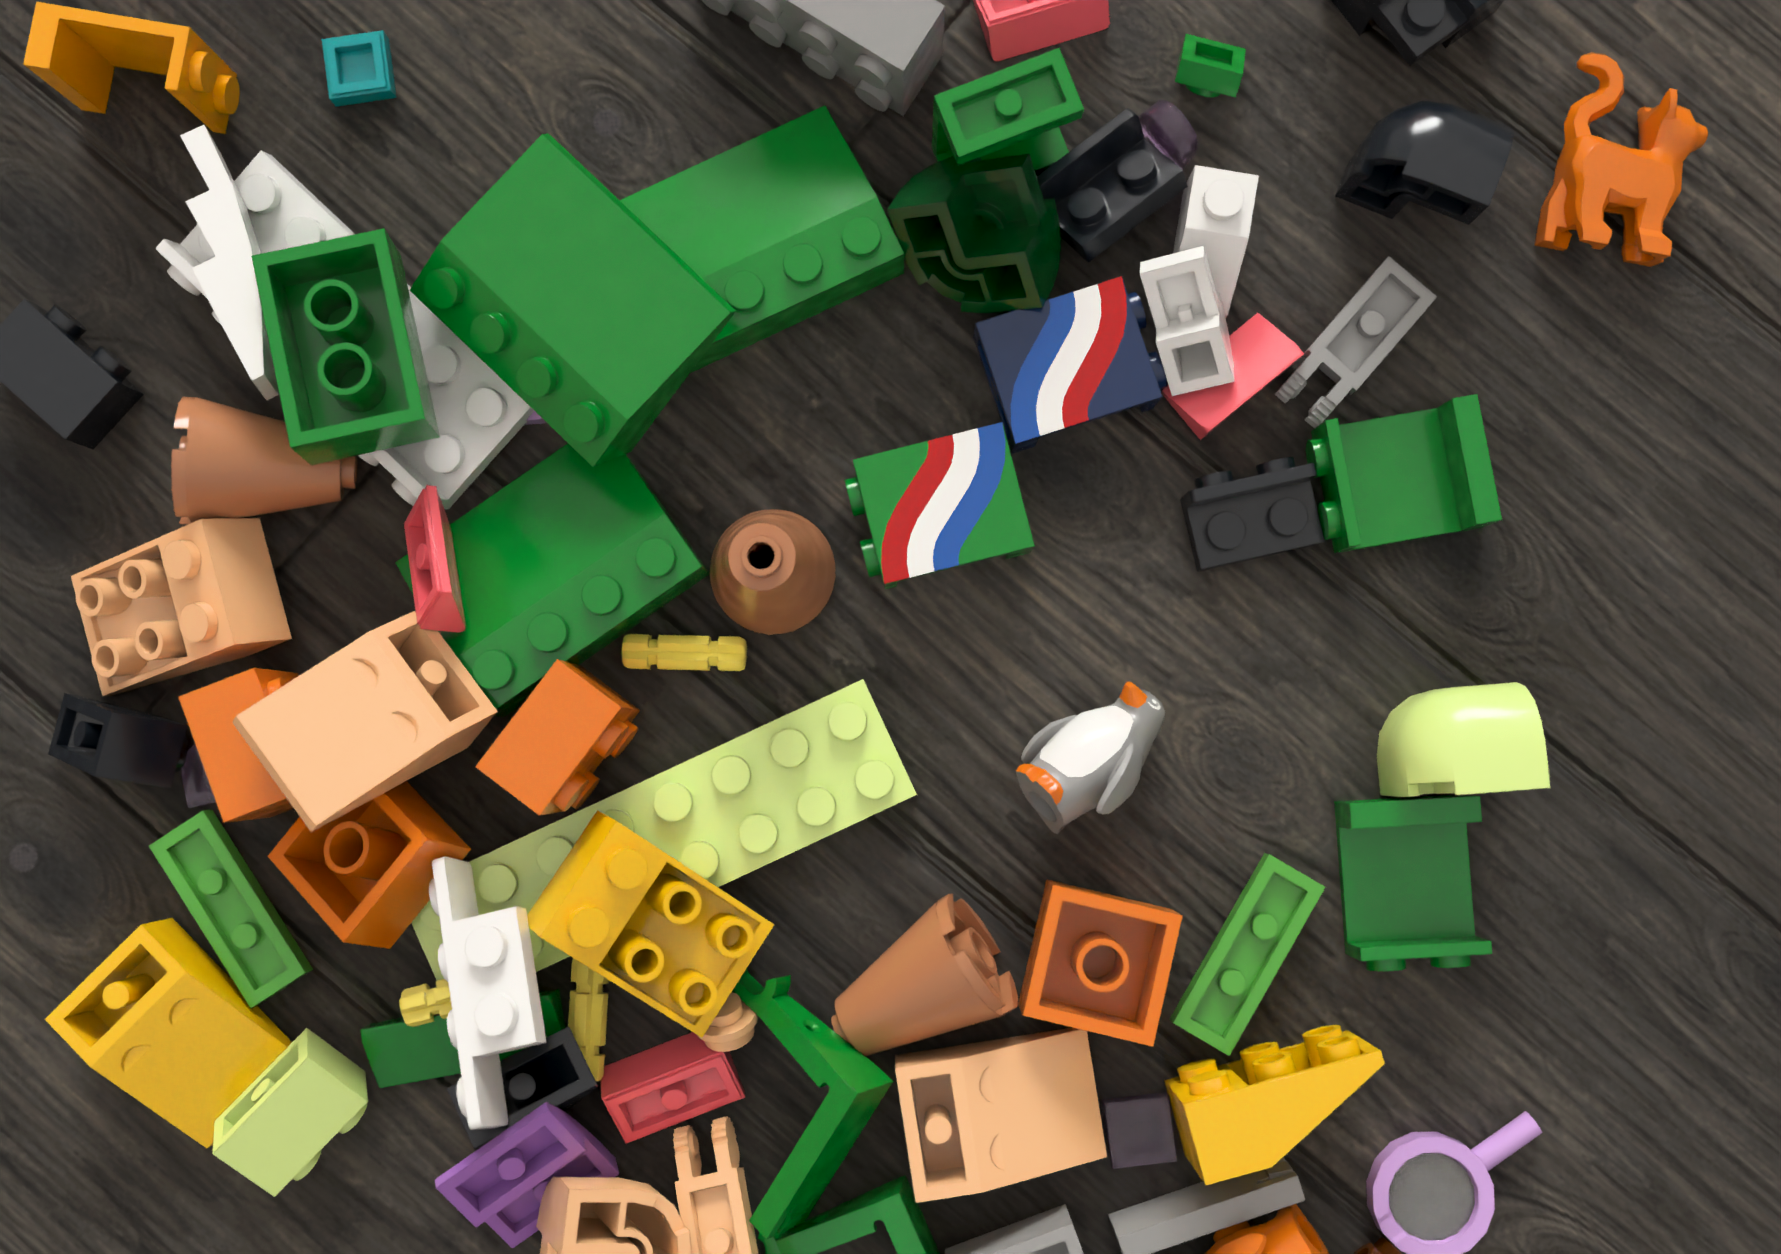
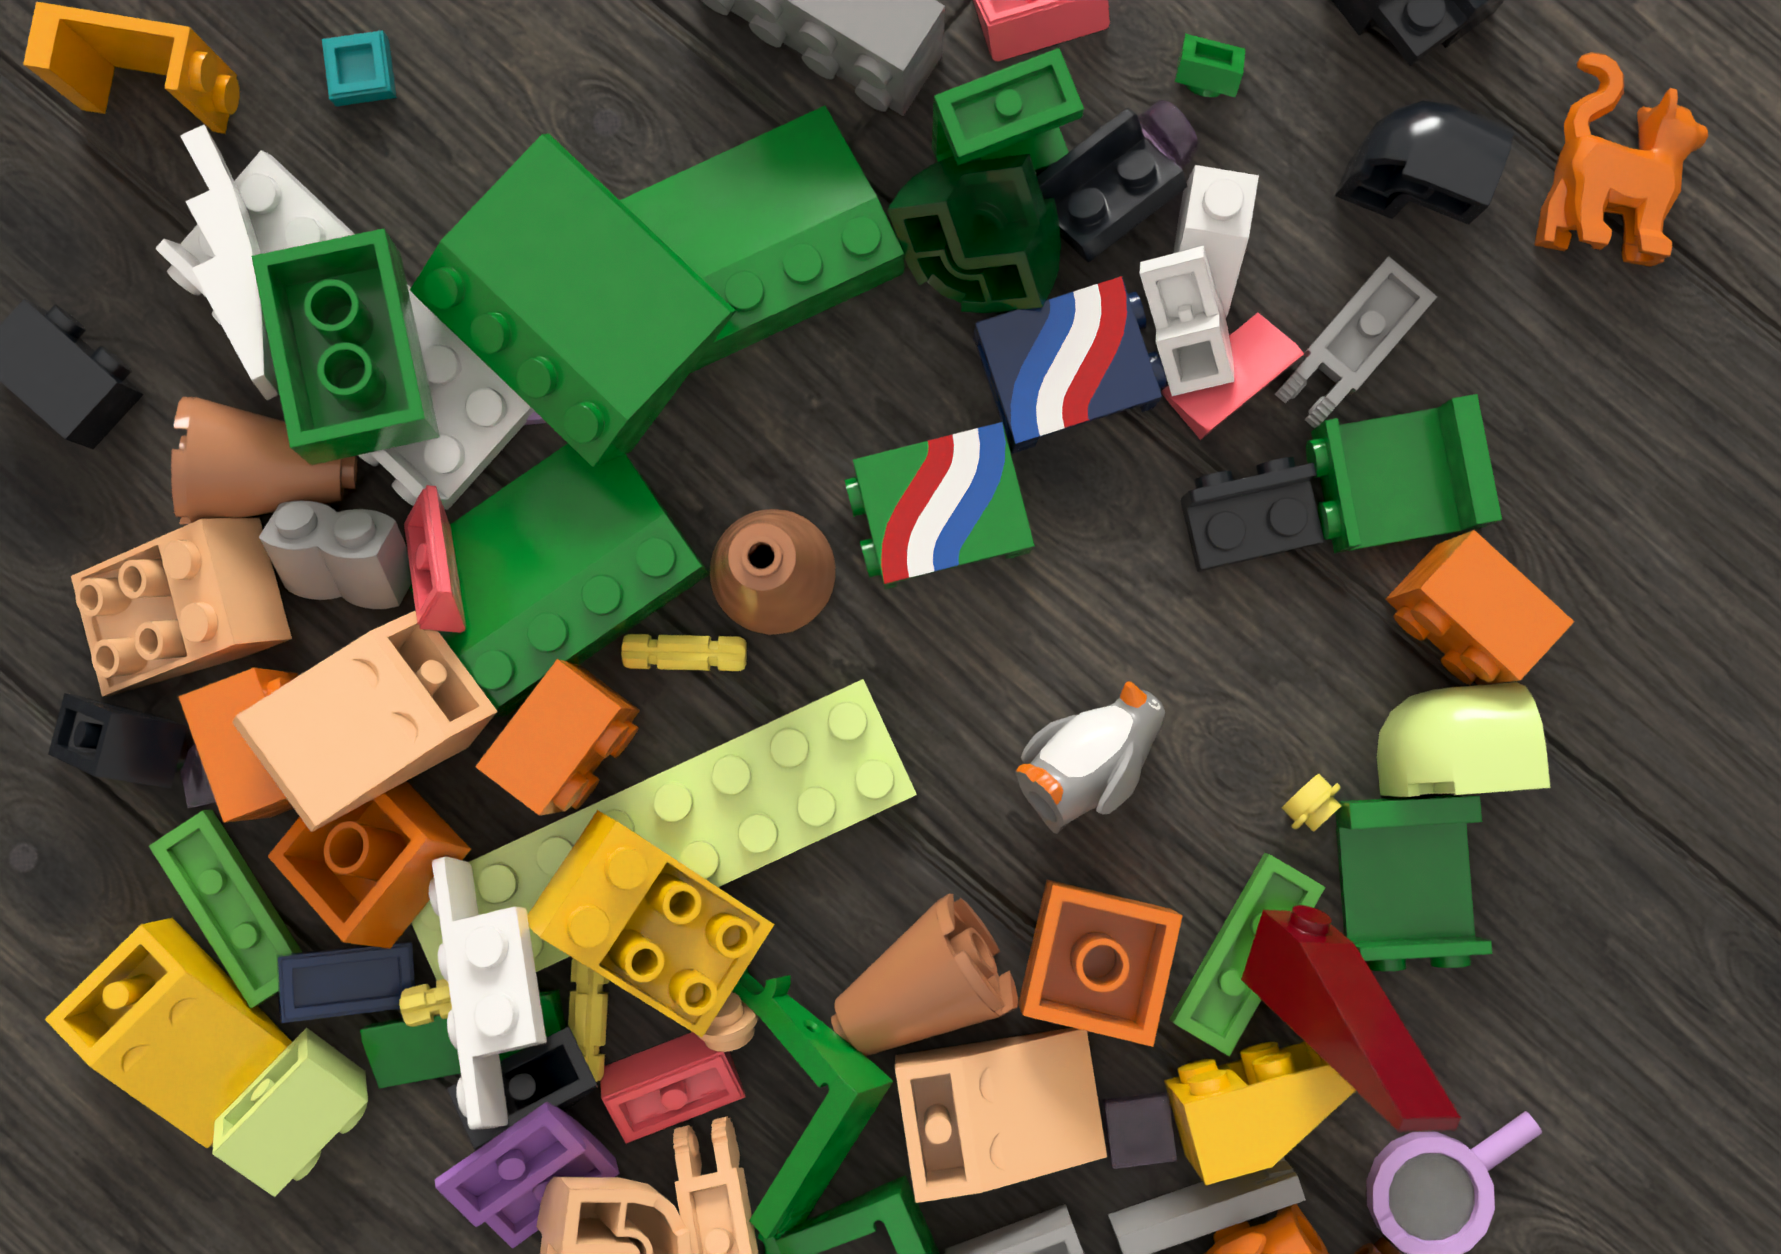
none -> light grey brick [259,501,412,609]
none -> dark blue tile [276,941,415,1023]
none -> dark red wedge [1241,905,1461,1132]
none -> light yellow plate [1282,773,1342,832]
none -> orange brick [1385,530,1574,685]

